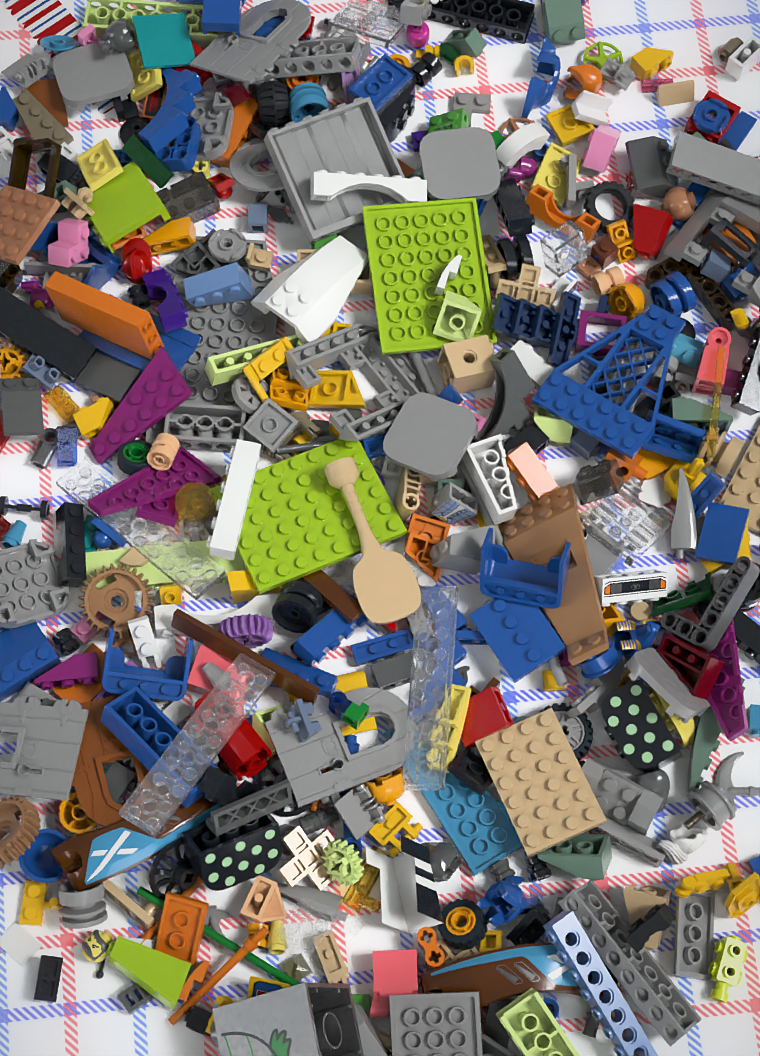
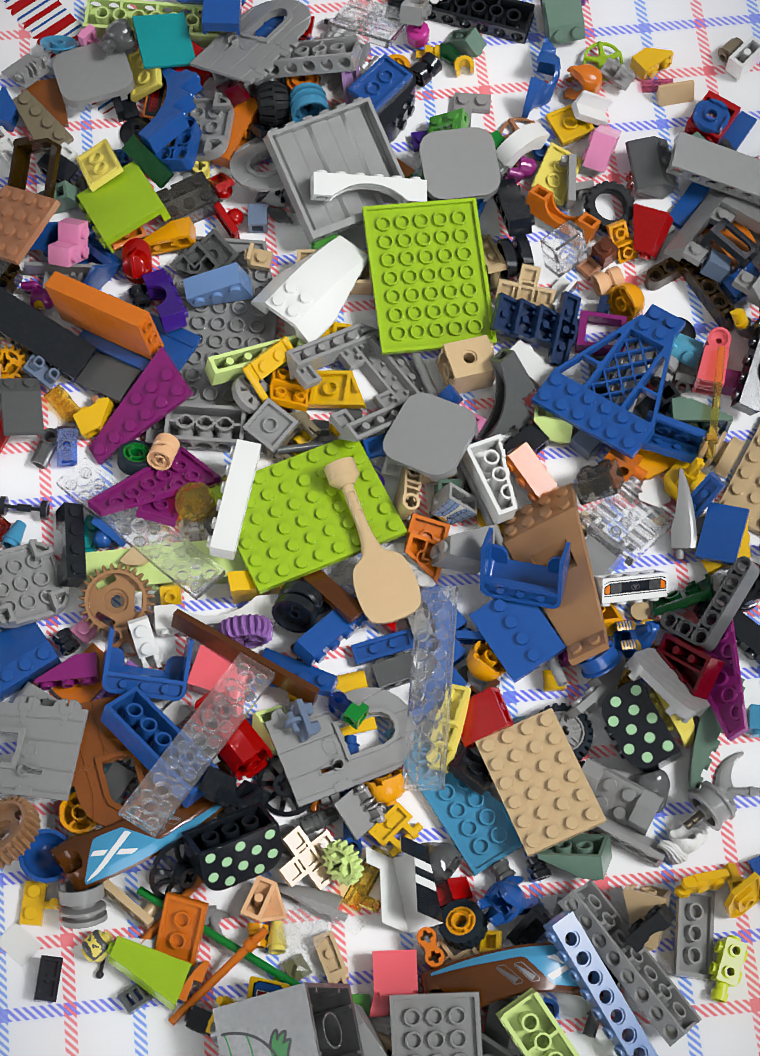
tan hips [61,187,95,220] -> none
light grey cone [202,662,233,692] -> none
dark grey fence [206,779,293,836] -> none
light grey plate [208,228,247,263] -> none
yellowish green slope [433,291,482,341] -> none
white slope [435,255,462,295] -> none
blue wheel [649,271,696,317] -> none
nougat plant [660,186,697,222] -> none
none -> red tile [214,202,244,239]
none -> red slope [435,876,473,908]
none -> light orange cylinder [466,641,506,682]

